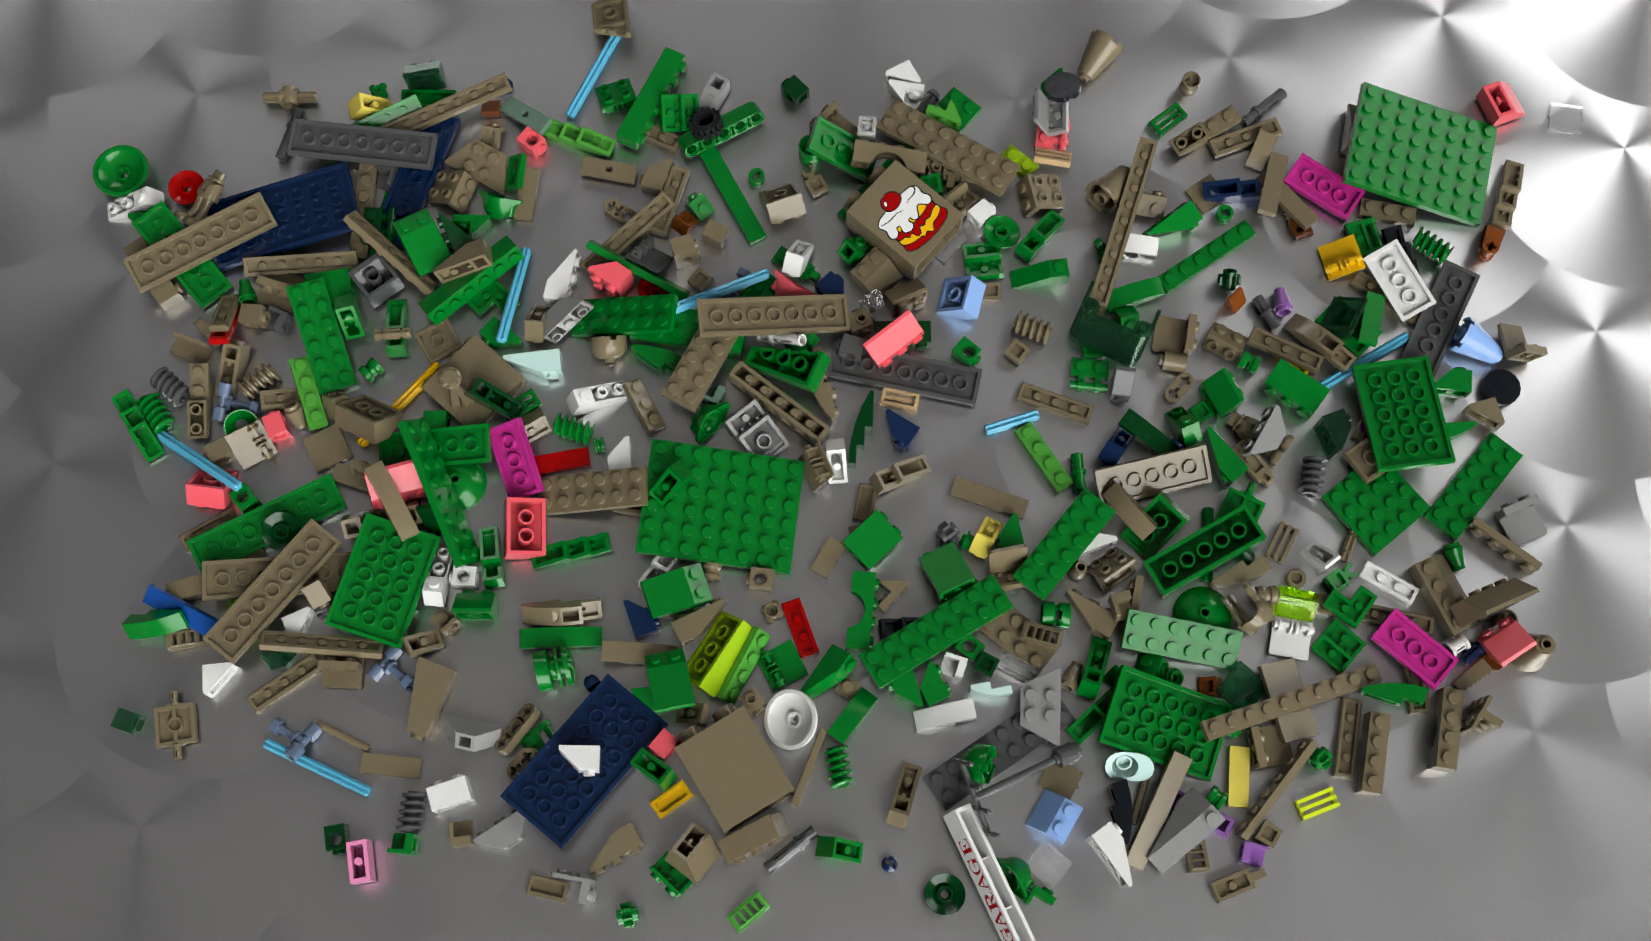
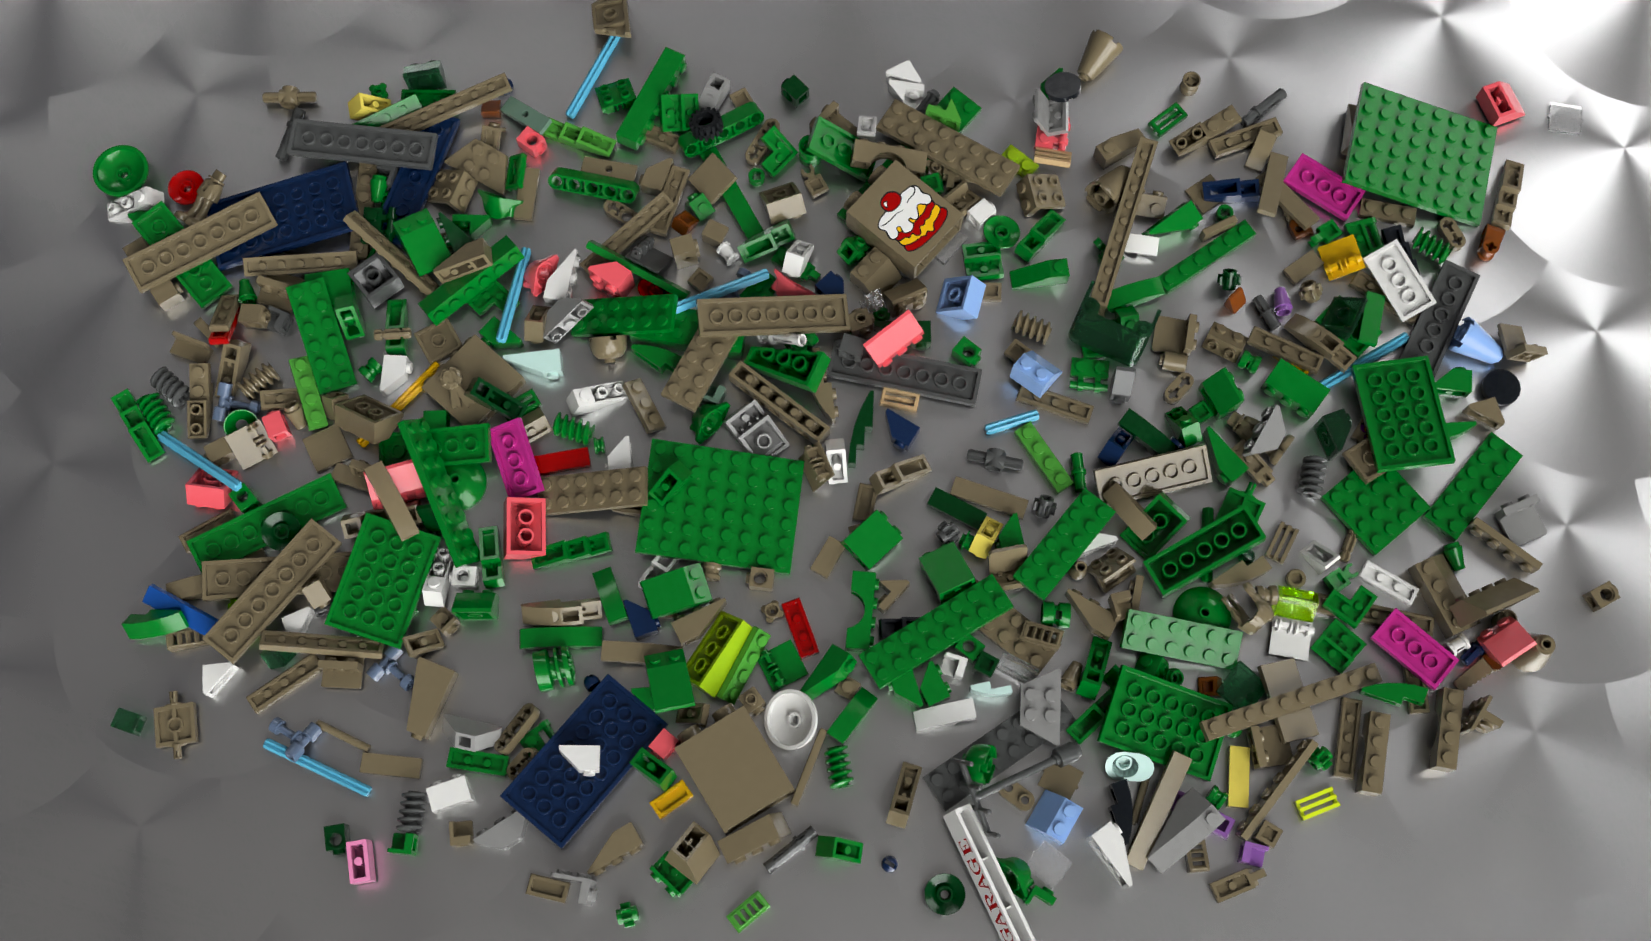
none -> green cone [370,175,388,203]
none -> white slope [379,355,413,397]
none -> green plate [446,747,510,777]
none -> coral hat [523,254,559,297]
none -> green beam [548,167,640,203]
none -> green slope [592,567,629,626]
none -> dark tan tile [688,153,738,205]
none -> white bush [716,241,740,266]
none -> dark tan plate [729,87,754,108]
none -> green slope [737,219,795,263]
none -> dark tan beam [745,118,780,166]
none -> green plate [759,125,798,178]
none -> green plate [873,307,890,321]
none -> dark green tile [927,487,987,531]
none -> dark grey axle [967,448,1024,472]
none -> dark tan plate [998,778,1035,811]
none -> light blue slope [1010,351,1062,398]
none -> dark grey gear [1032,495,1057,518]
none -> dark tan slope [1093,128,1145,170]
none -> dark tan tile [1199,215,1238,242]
none -> dark tan tile [1282,249,1324,285]
none -> dark tan gear [1298,280,1323,303]
none -> green plate [1307,219,1343,248]
none -> dark tan beam [1437,217,1466,251]
none -> dark tan brick [1582,581,1621,612]

